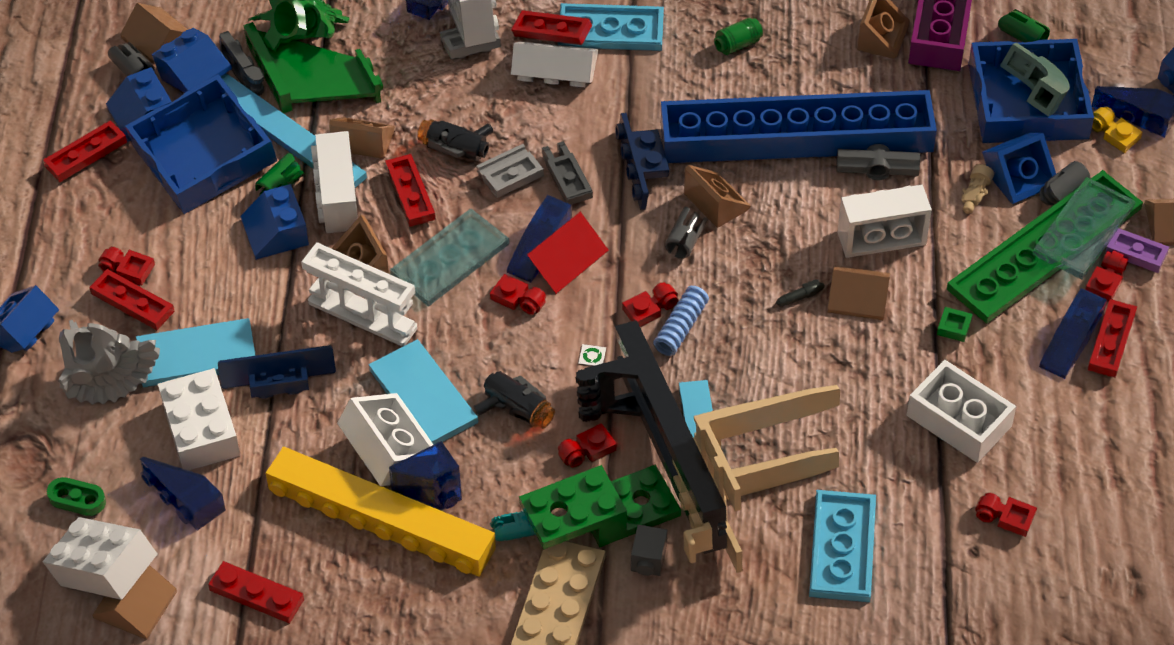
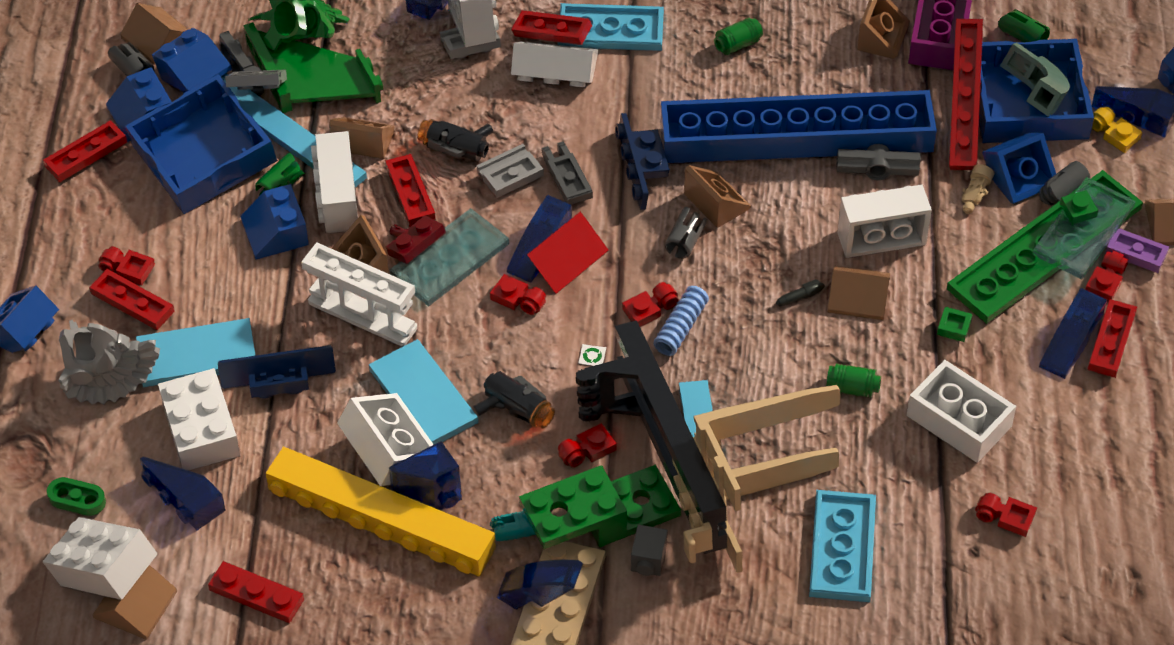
none -> light grey plate [225,69,287,90]
none -> dark red plate [386,216,446,264]
none -> clear blue slope [496,559,583,610]
none -> green head [826,364,881,398]
none -> red plate [949,19,983,170]
none -> green plate [1060,190,1099,225]

